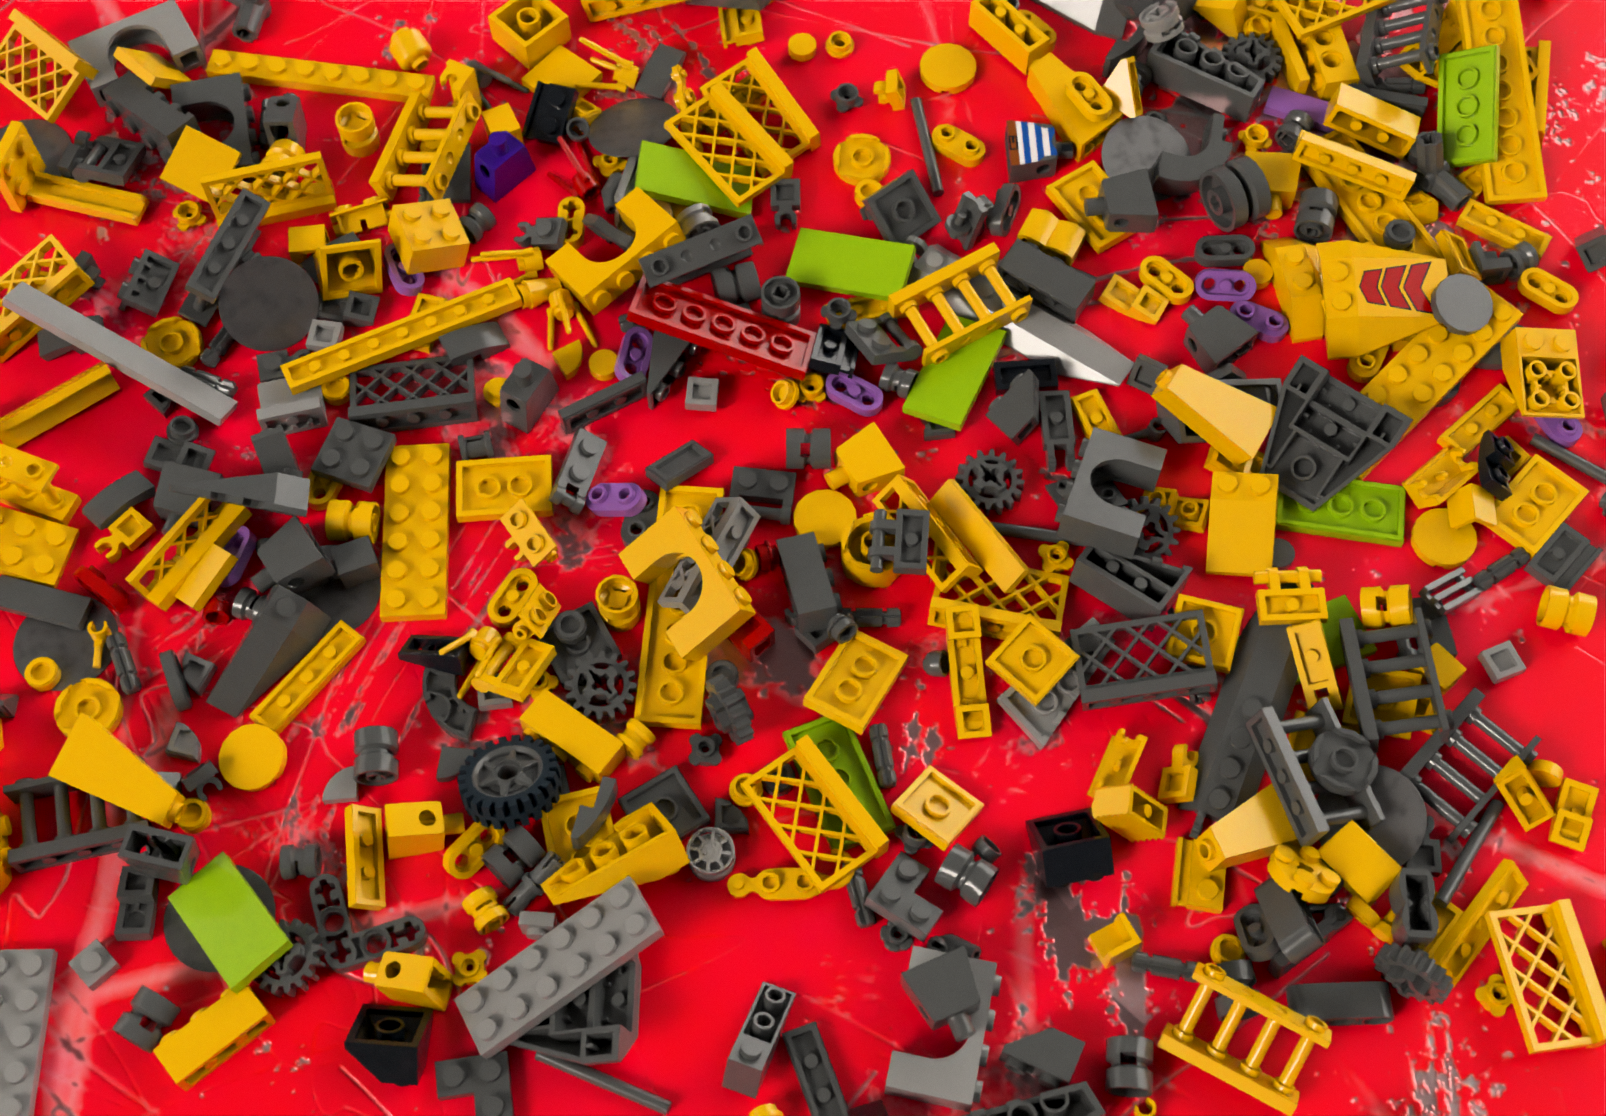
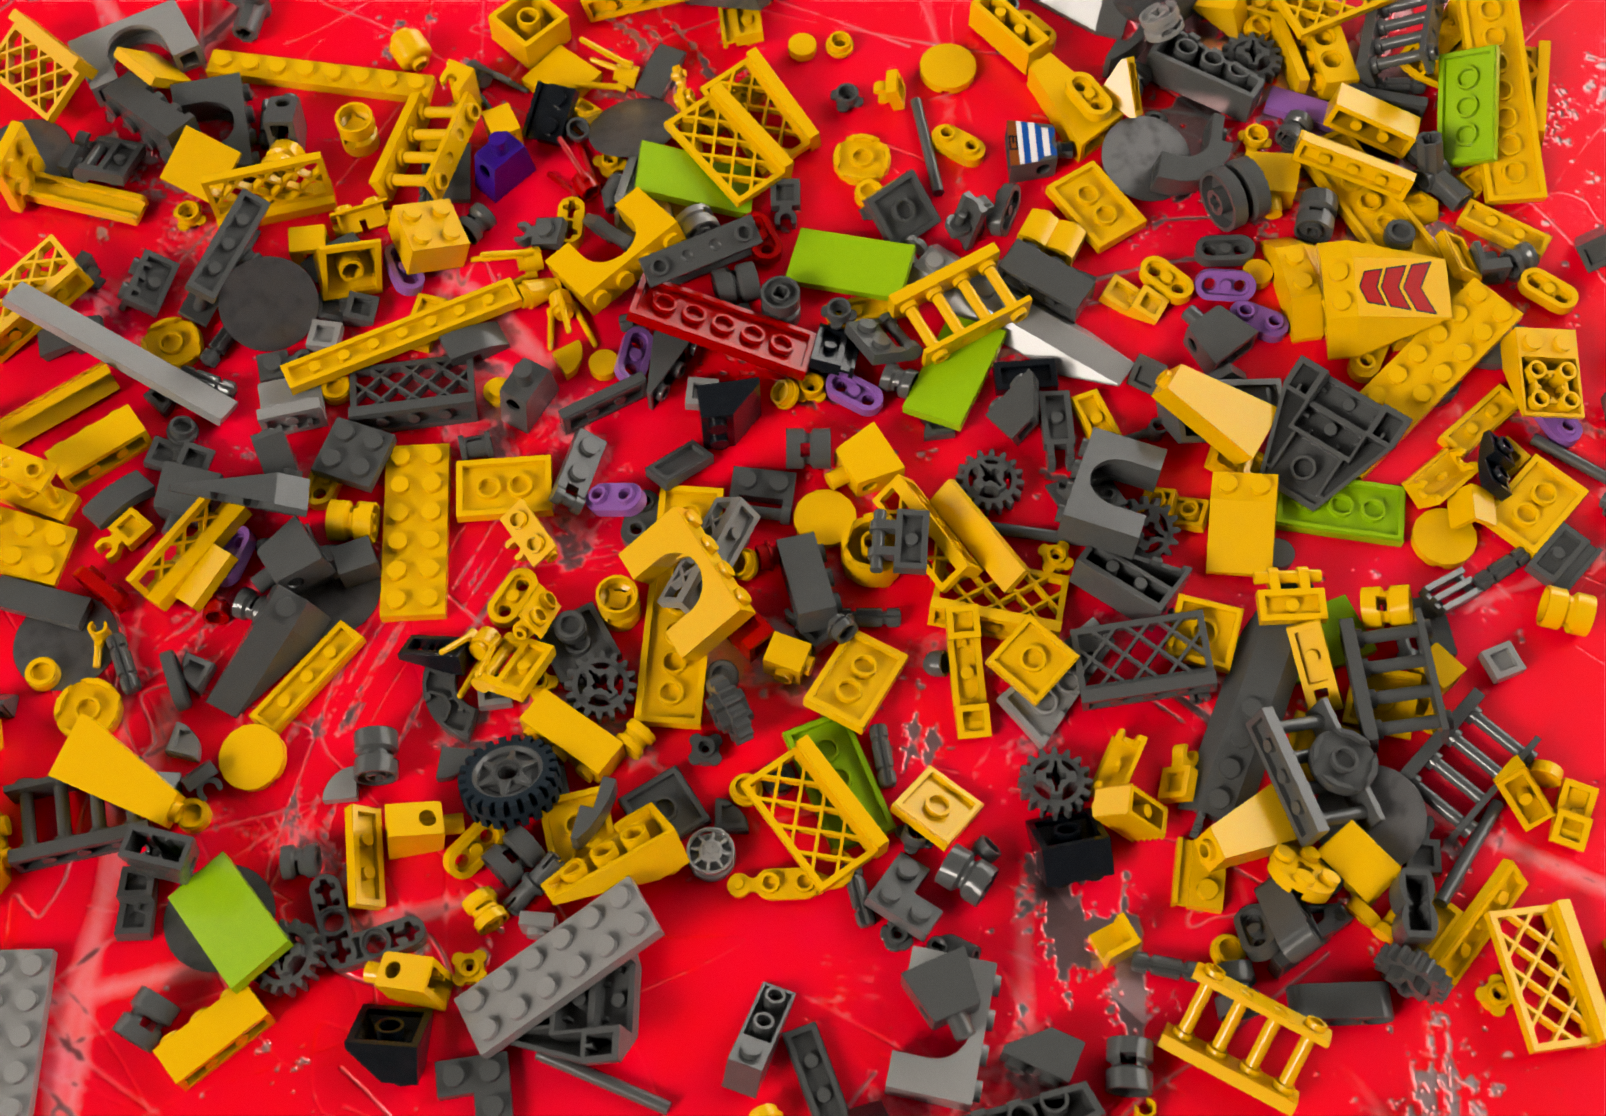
light grey plate [68,939,121,991] -> none
dark grey torso [1084,168,1159,233] -> none
tile [1431,273,1493,336] -> none
none -> yellow brick [44,404,152,493]
none -> black slope [696,377,761,450]
none -> red plate [743,212,782,266]
none -> yellow brick [763,631,816,685]
none -> dark grey gear [1017,747,1093,821]

